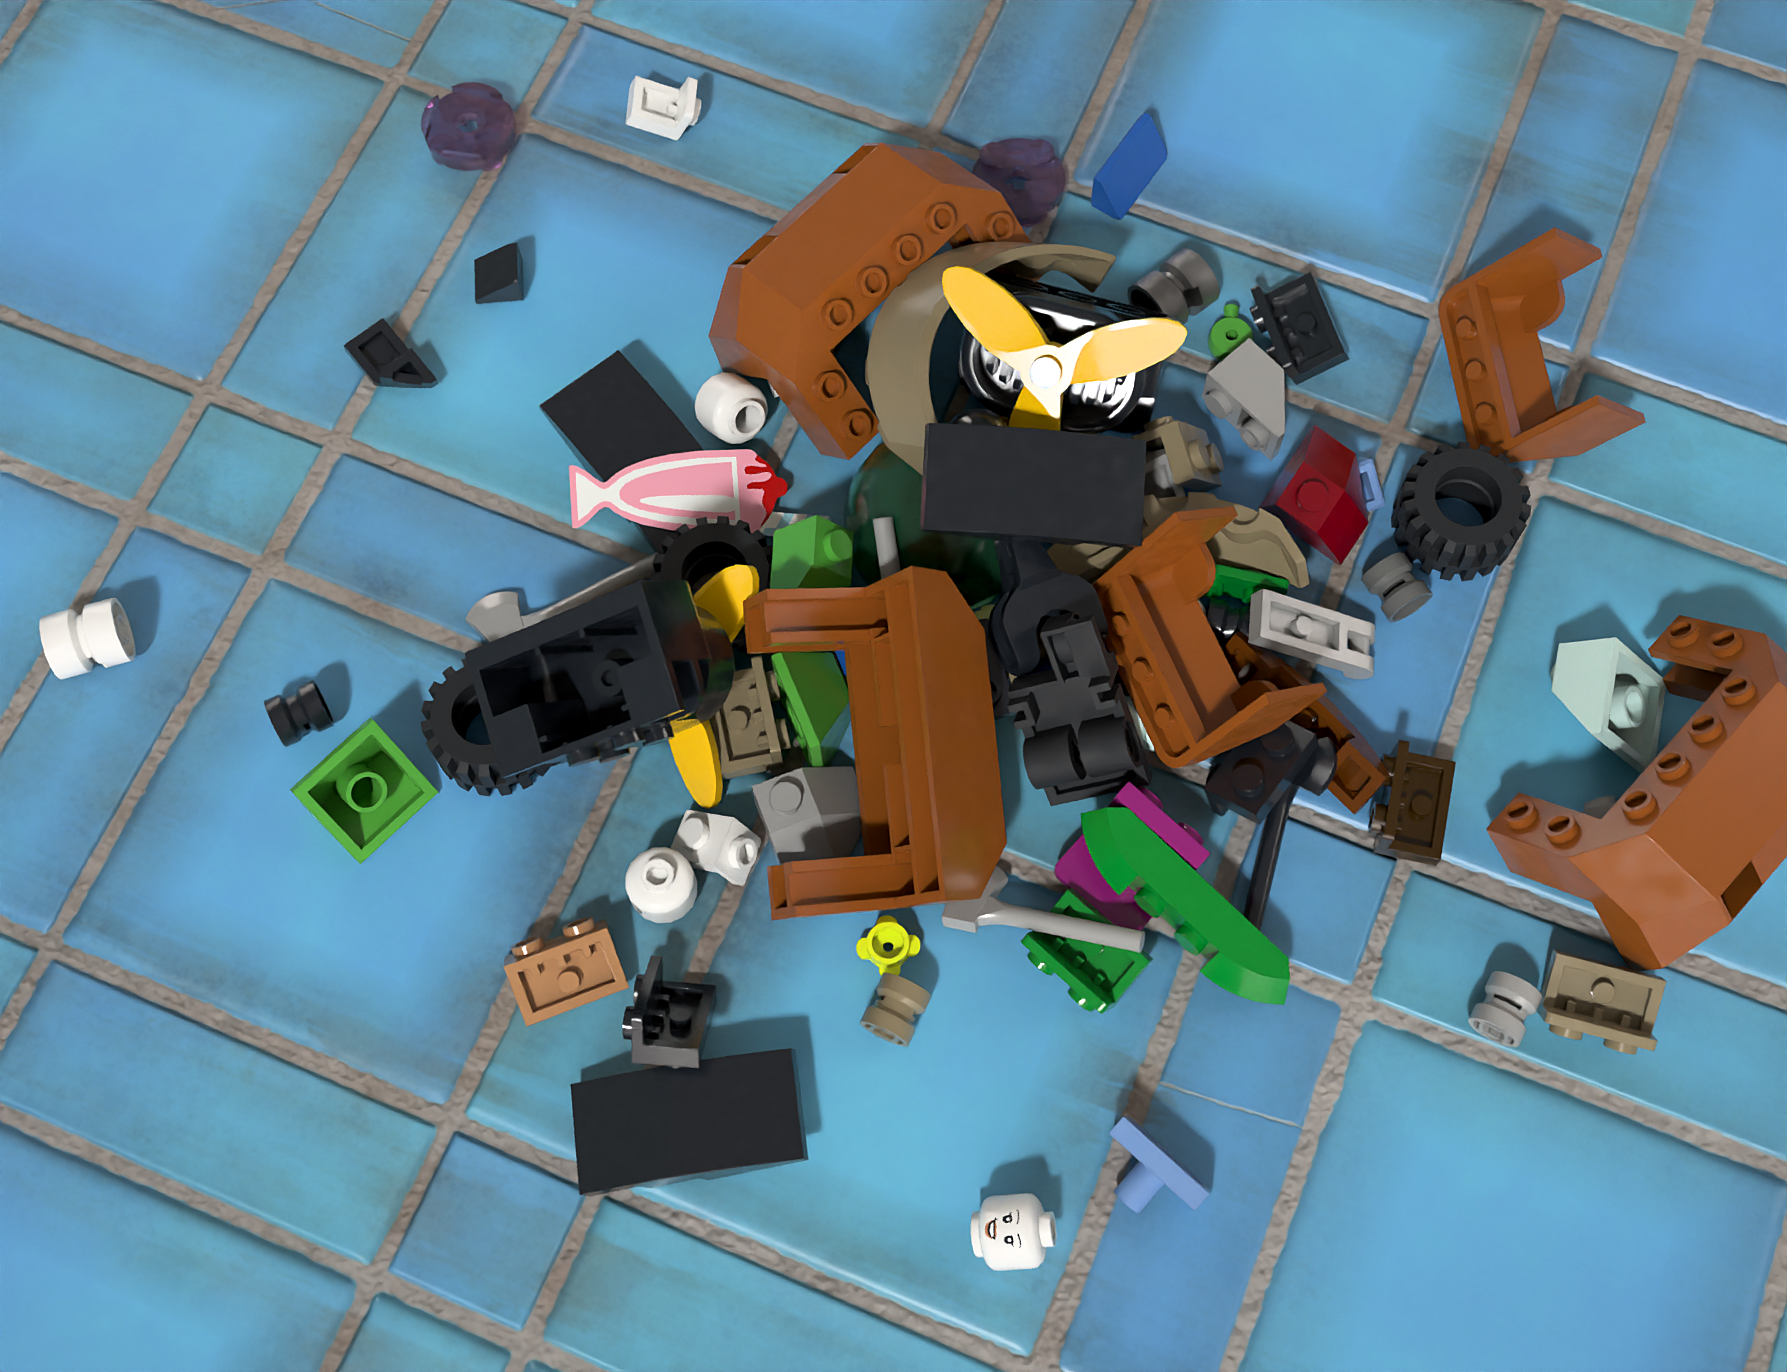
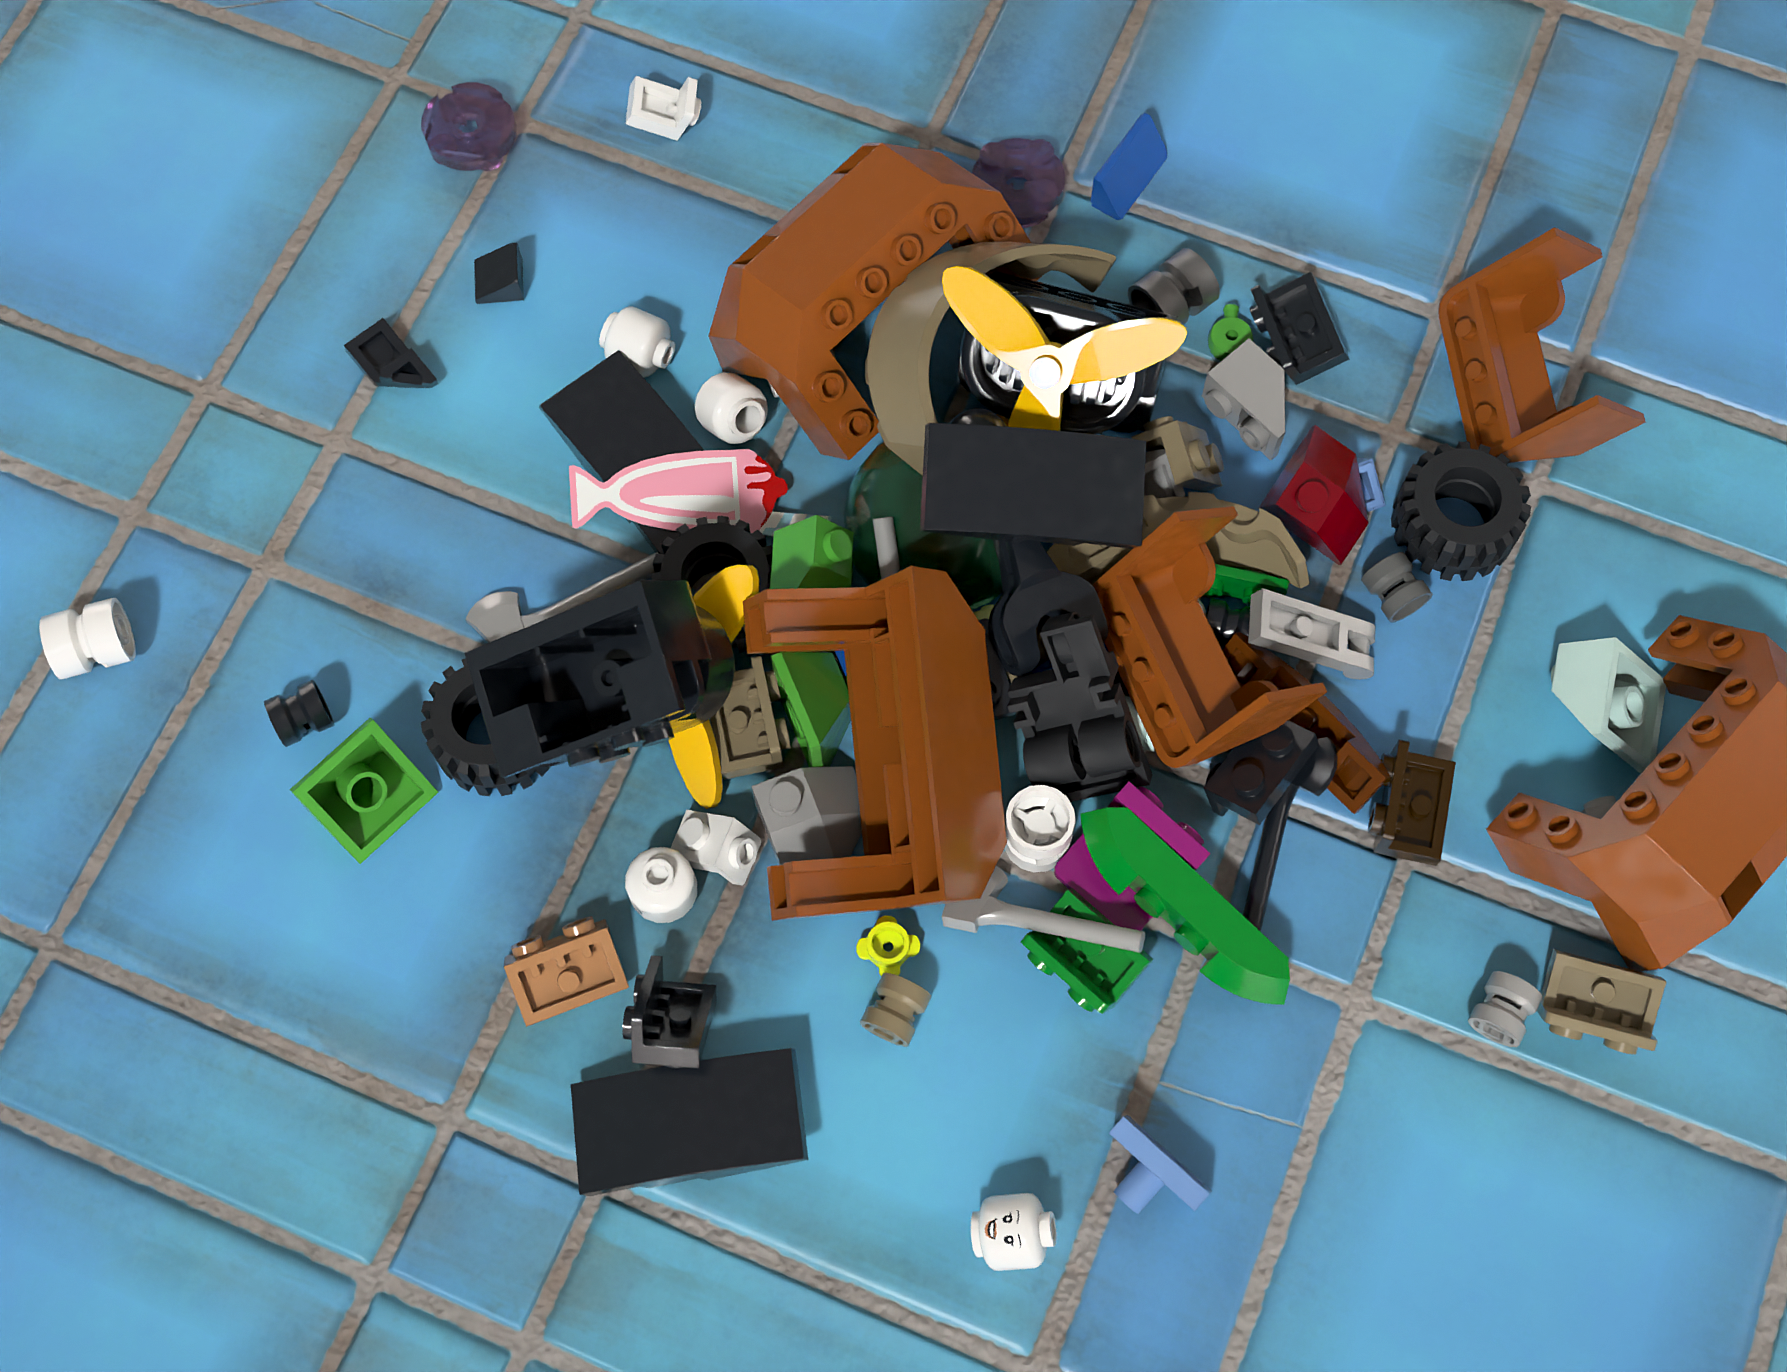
none -> white head [599,306,675,378]
none -> white wheel [1004,785,1076,872]

